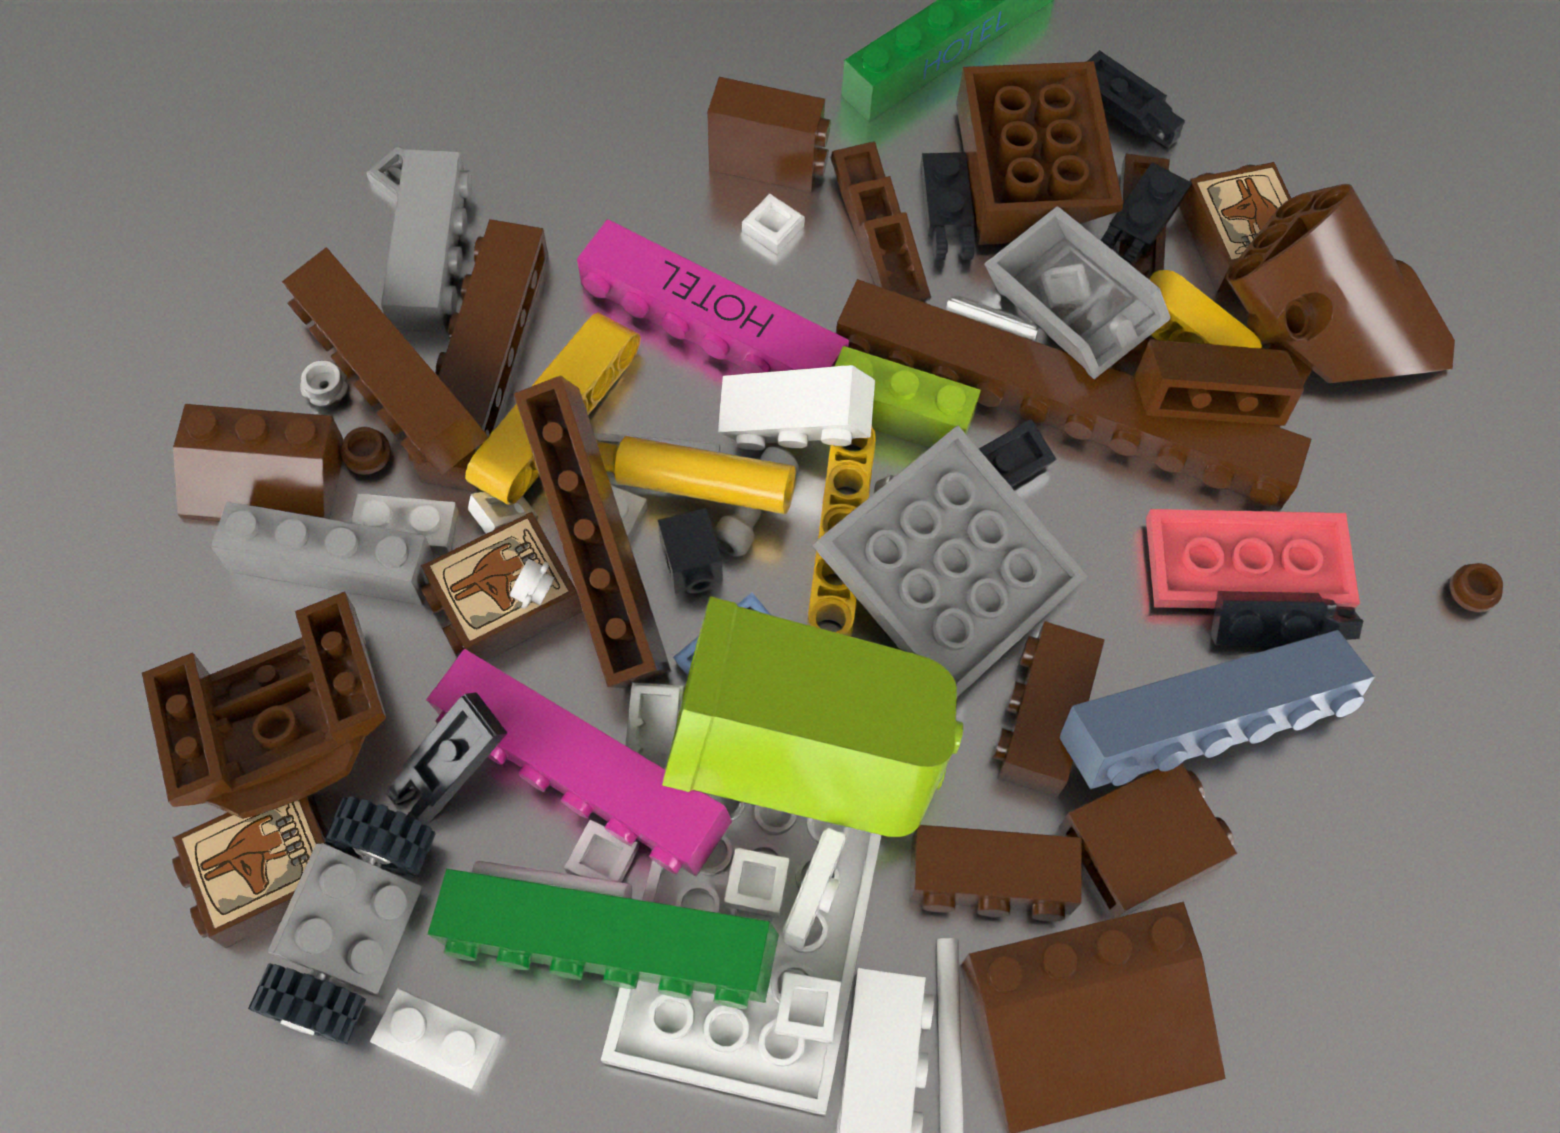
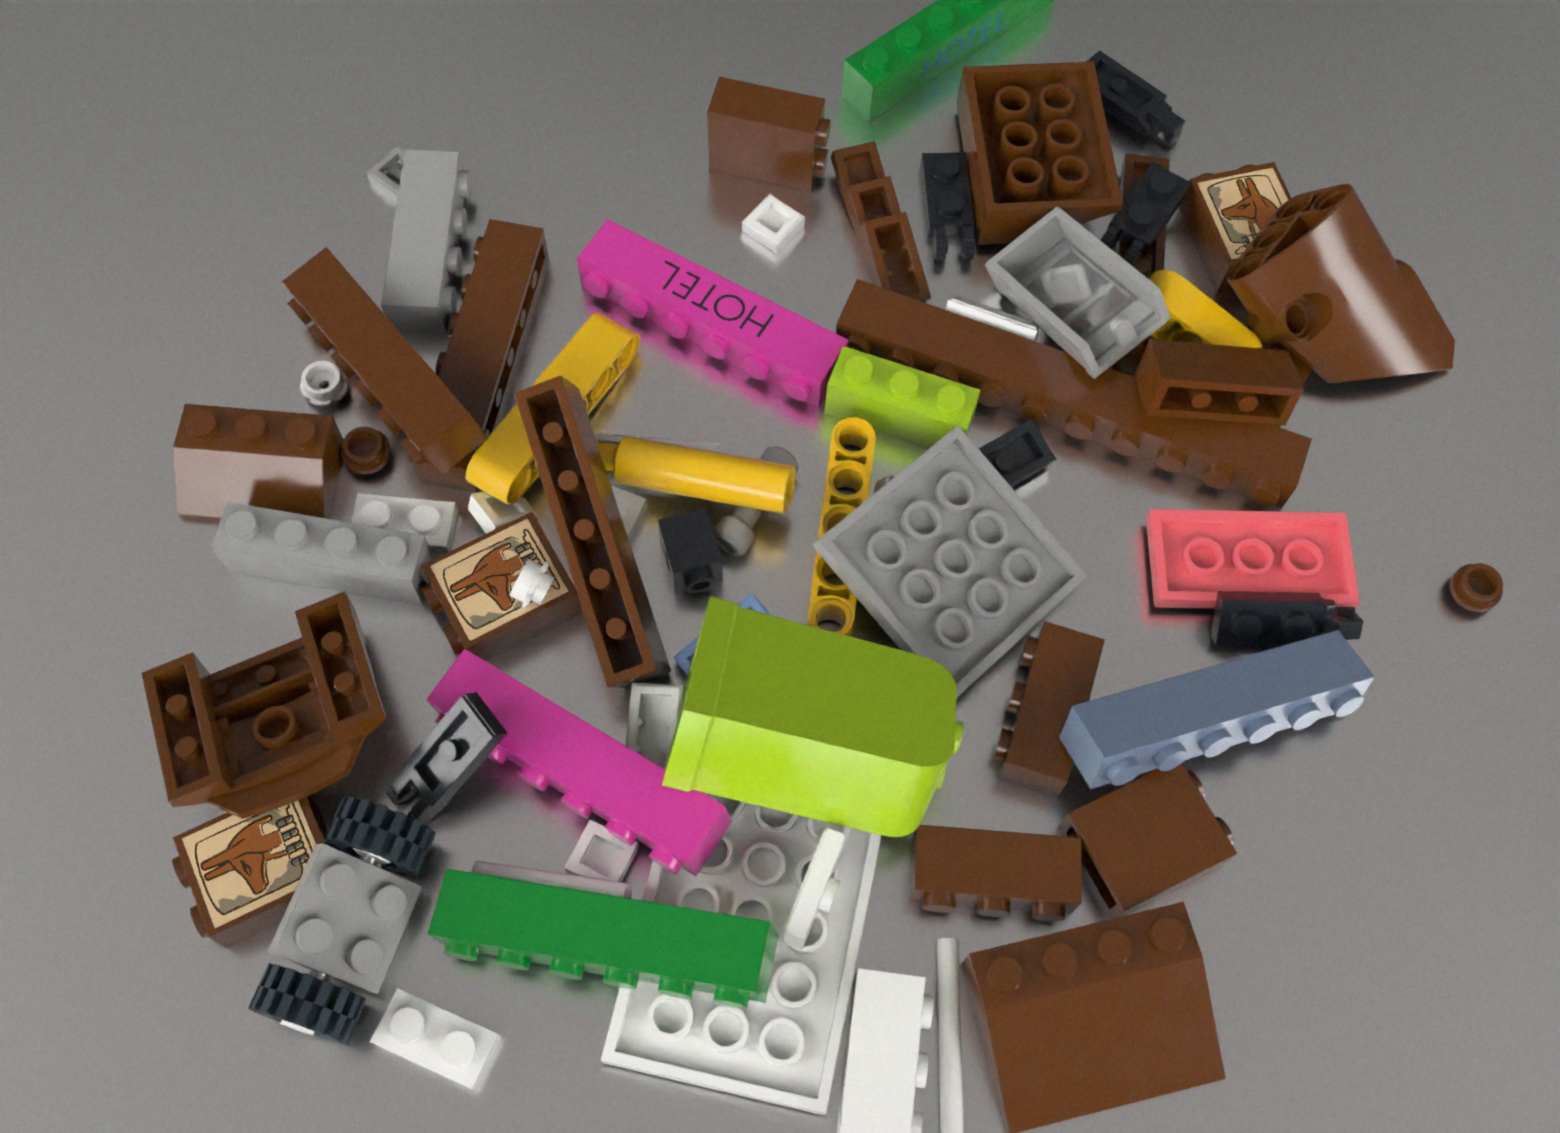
white brick [718,365,875,450] -> none
white plate [724,847,790,918] -> none
white plate [775,972,841,1043] -> none

